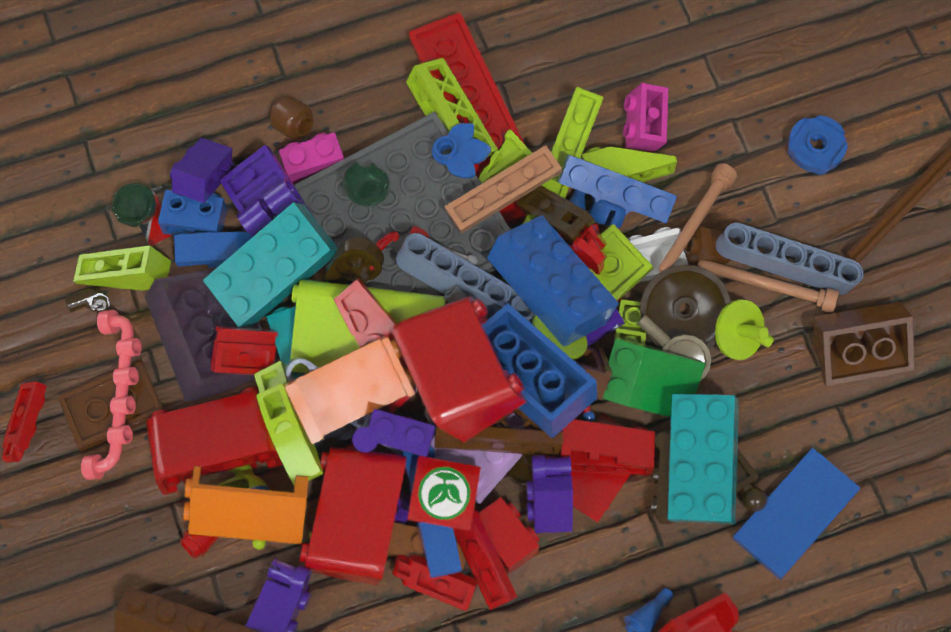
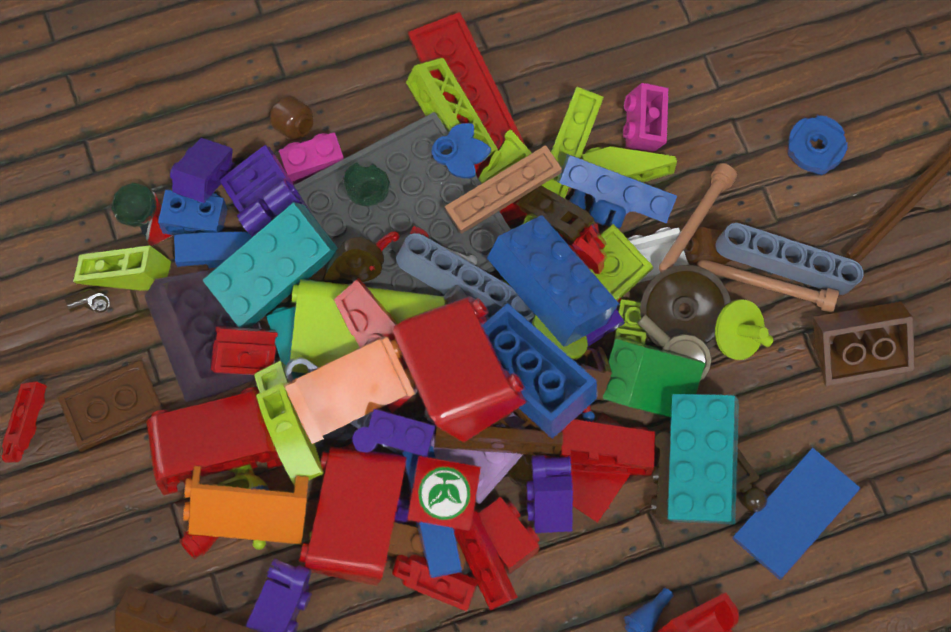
coral bar [81,310,142,480] -> none

